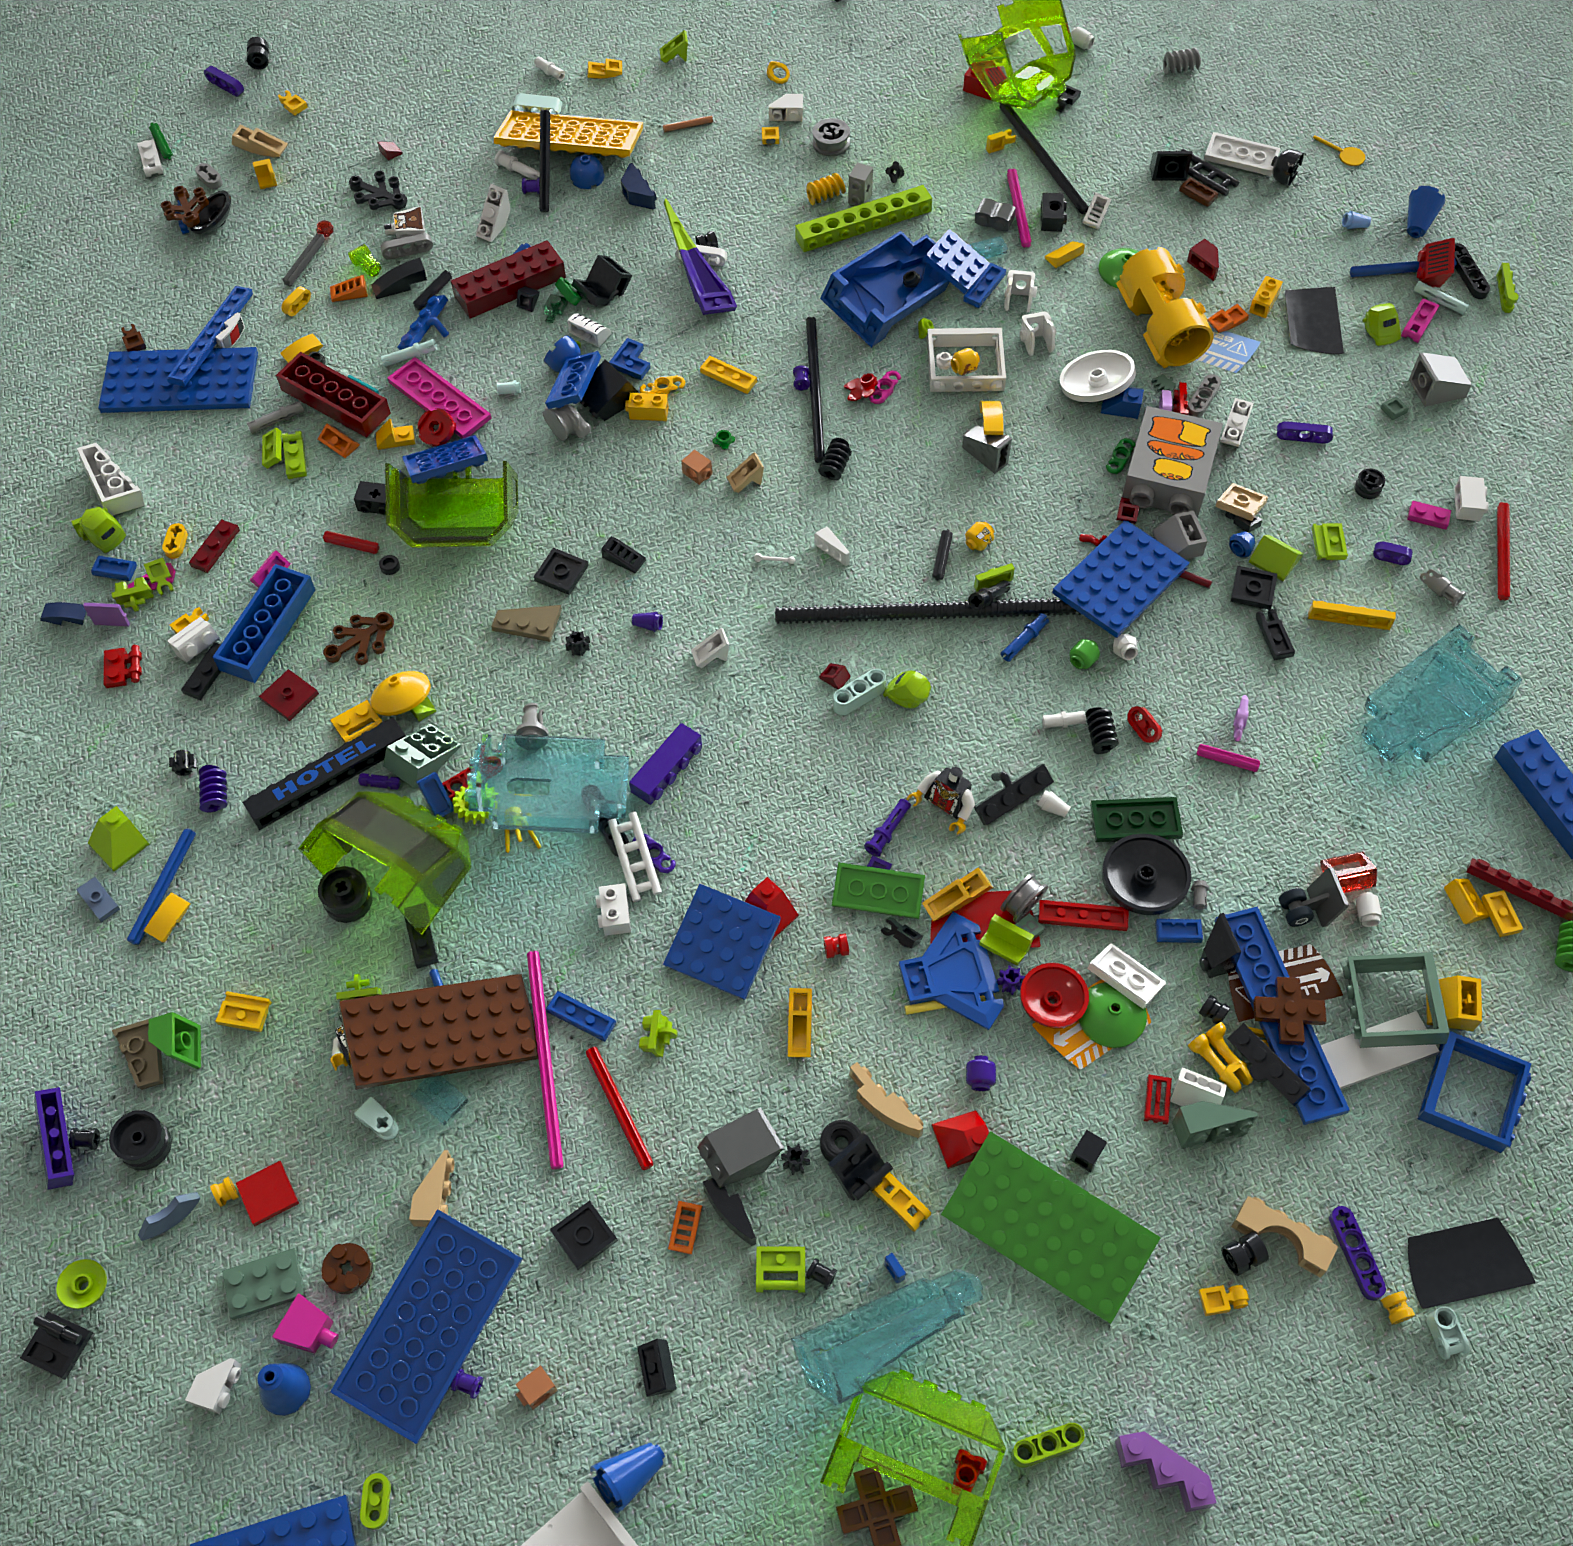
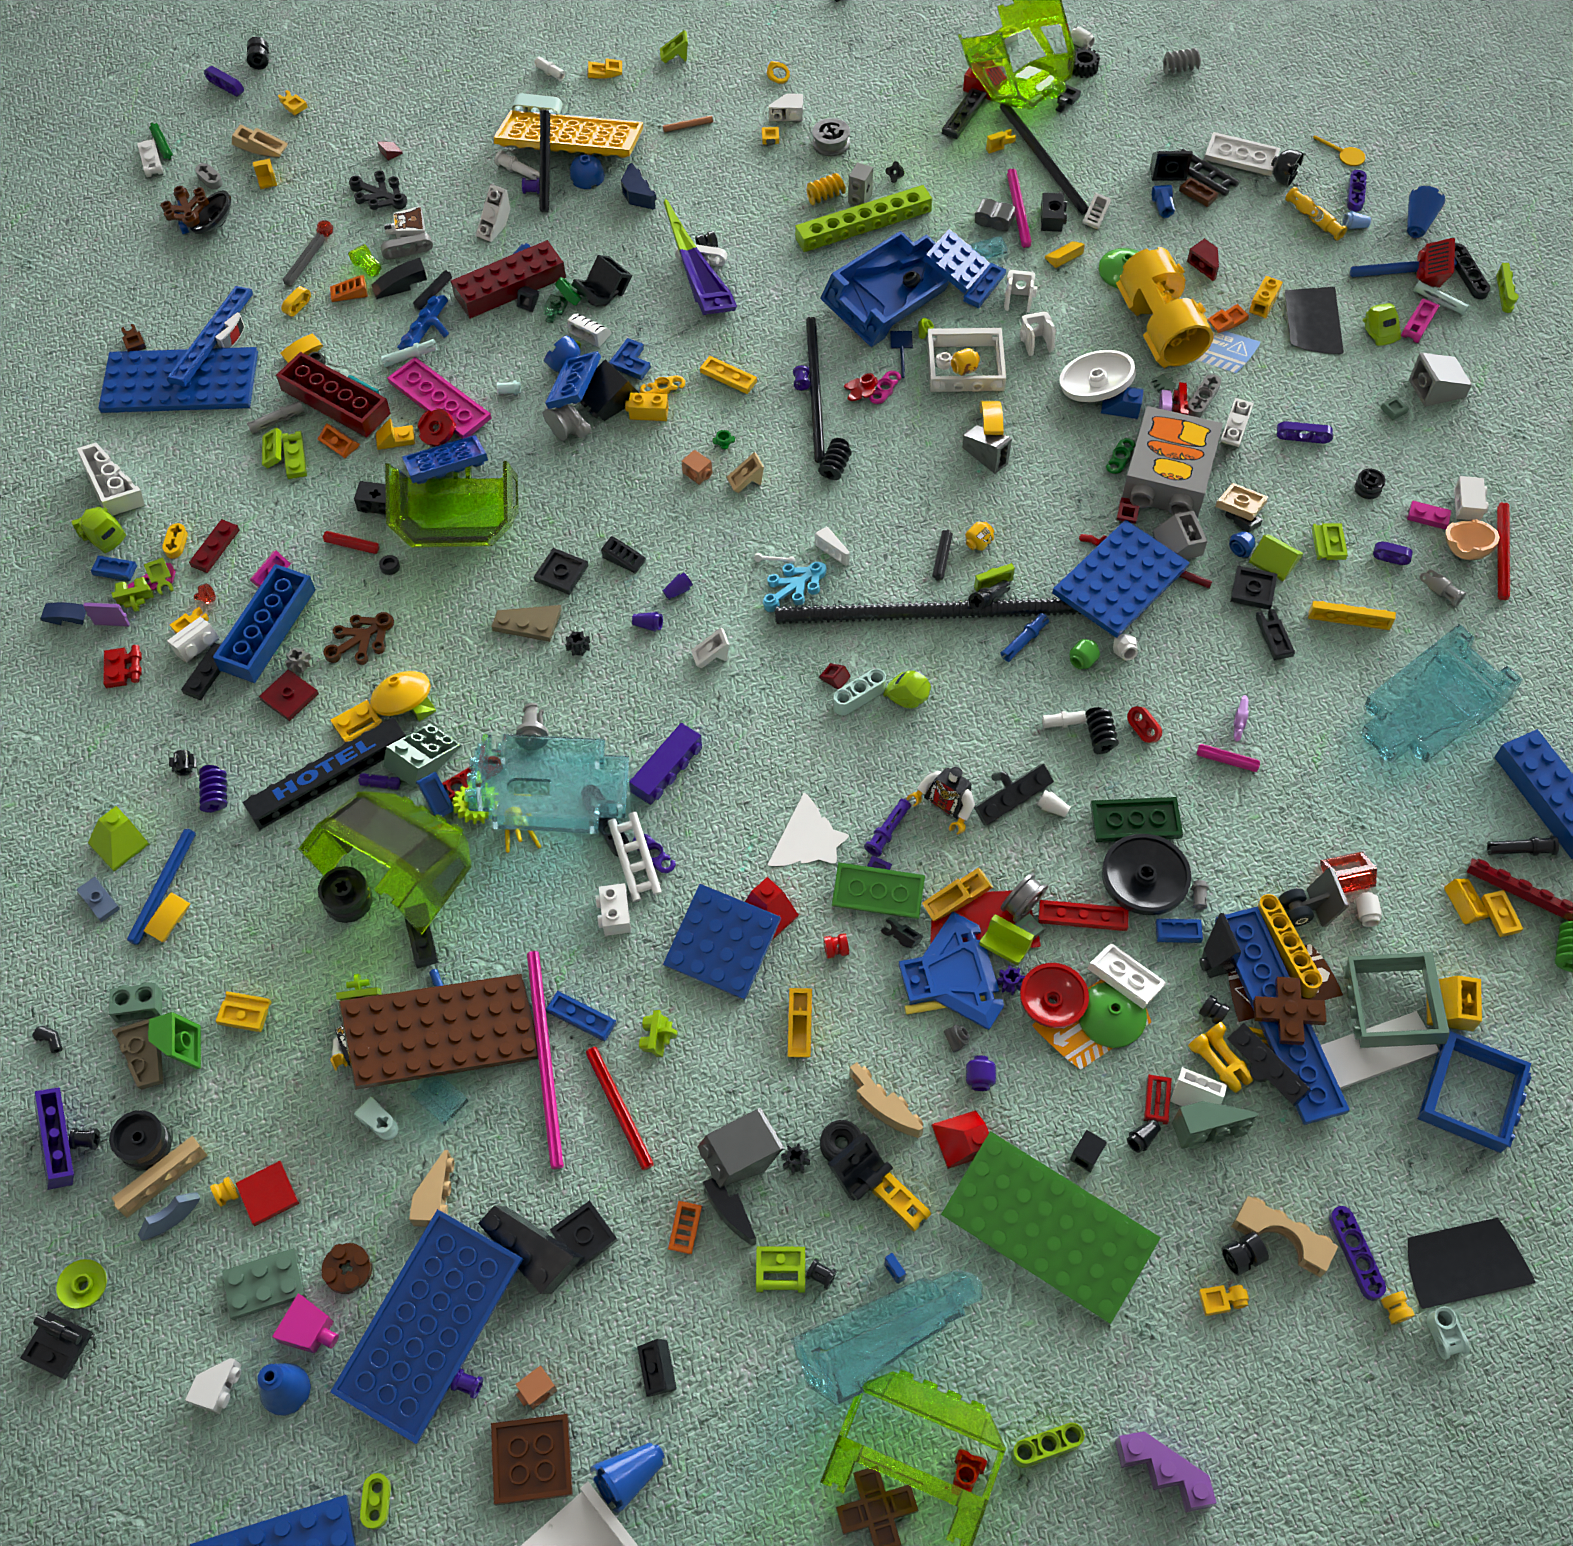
none -> black arm [32,1026,63,1053]
none -> sand green brick [109,982,163,1023]
none -> tan fence [112,1136,208,1218]
none -> clear red tile [193,583,216,604]
none -> light grey gear [285,647,312,673]
none -> black wedge [478,1205,585,1294]
none -> reddish brown plate [491,1414,573,1506]
none -> dark purple cone [662,572,693,600]
none -> medium azure plant [763,562,827,612]
none -> white sticker [768,793,849,866]
none -> dark blue piece [890,331,913,378]
none -> black plate [942,88,987,139]
none -> dark grey plate [944,1024,969,1052]
none -> black tyre [1068,47,1100,78]
none -> black cone [1127,1120,1161,1153]
none -> blue piece [1152,185,1175,218]
none -> yellow beam [1257,894,1322,998]
none -> yellow piece [1285,187,1347,241]
none -> dark purple beam [1347,170,1367,212]
none -> light nougat cylinder [1445,519,1500,560]
none -> black pin [1487,836,1559,856]

